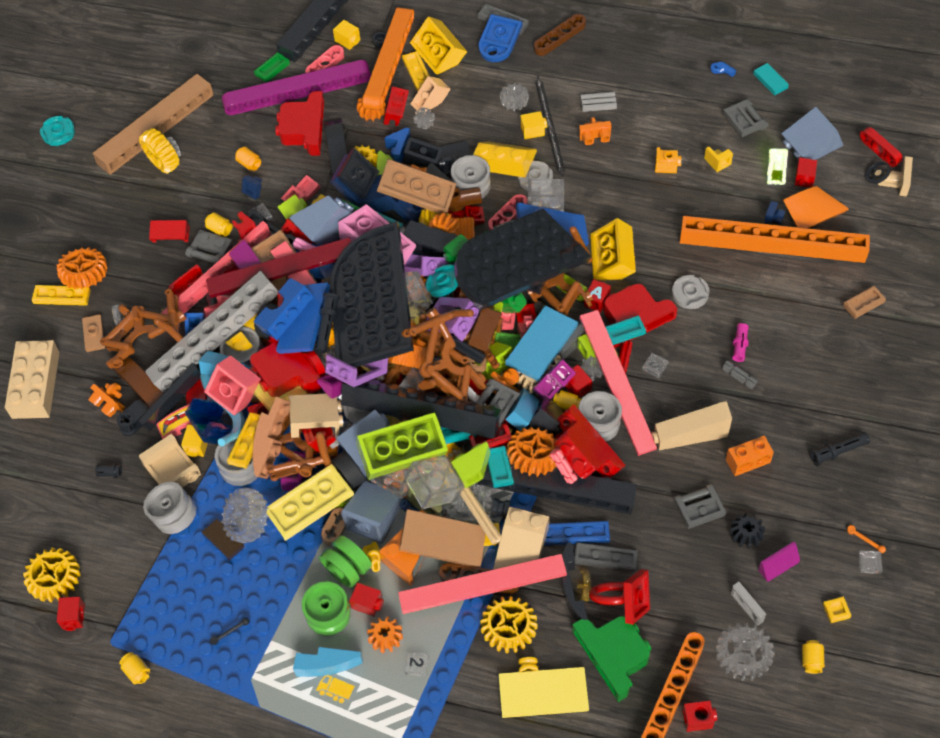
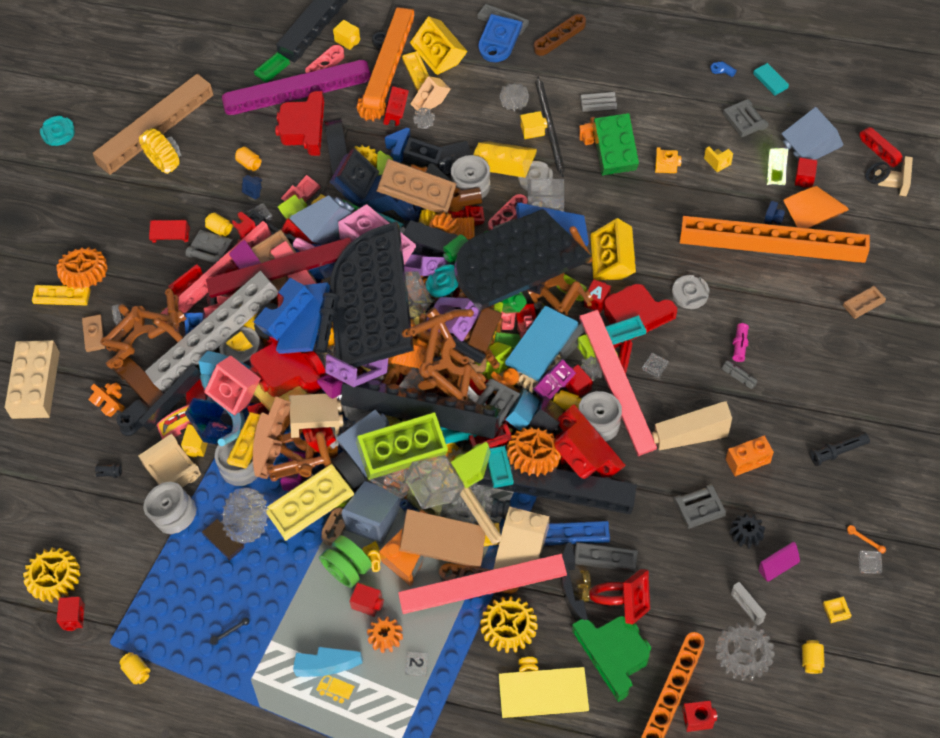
bright green wheel [302,581,351,636] -> none
coral axle [550,448,577,484] -> none
none -> green brick [592,113,639,176]

